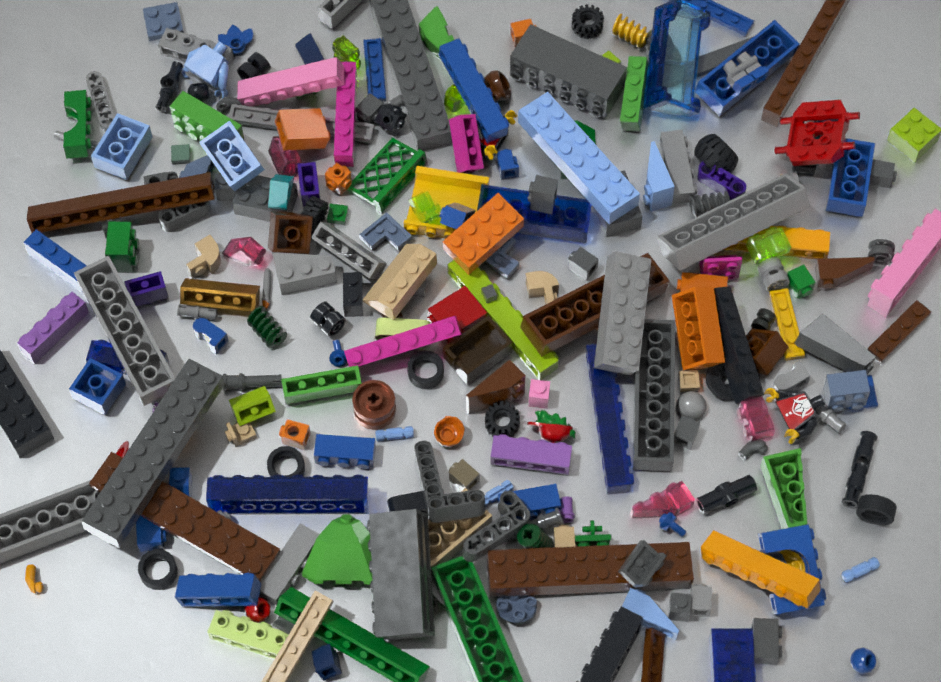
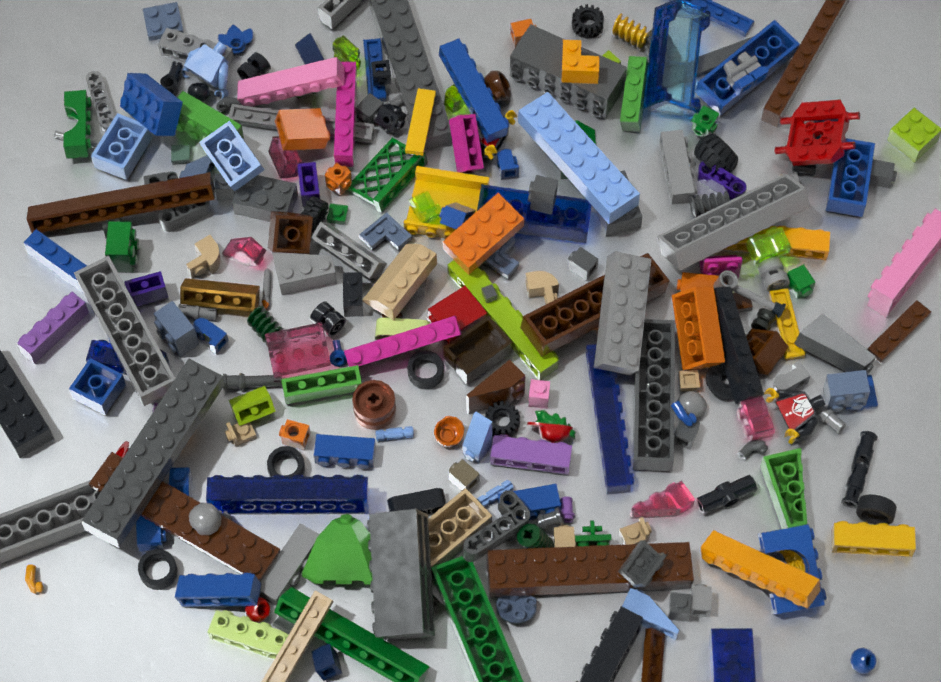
slope [268,174,294,210] -> none
dark grey beam [414,441,486,523] -> none
bright green wedge [419,6,454,61] -> none
light blue slope [643,141,675,211] -> none
blue plate [659,512,686,537] -> none
dark grey brick [751,618,782,665] -> none
reddish brown slope [815,257,875,289] -> none
light blue axle [841,557,880,583] -> none
dark grey wheel [868,239,895,265] -> none
none -> blue brick [120,73,183,136]
none -> sand blue brick [153,301,199,357]
none -> light grey hair [189,503,221,535]
none -> clear pink piece [265,322,331,378]
none -> black brick [371,60,391,87]
none -> yellow tile [405,88,436,156]
none -> light blue slope [463,412,492,463]
none -> light orange brick [561,40,599,84]
none -> tan bracket [619,517,652,545]
none -> blue arm [671,401,697,426]
none -> green brick [691,105,720,137]
none -> light grey piece [713,271,786,318]
none -> reddish brown tile [733,292,753,312]
none -> yellow brick [831,521,916,557]

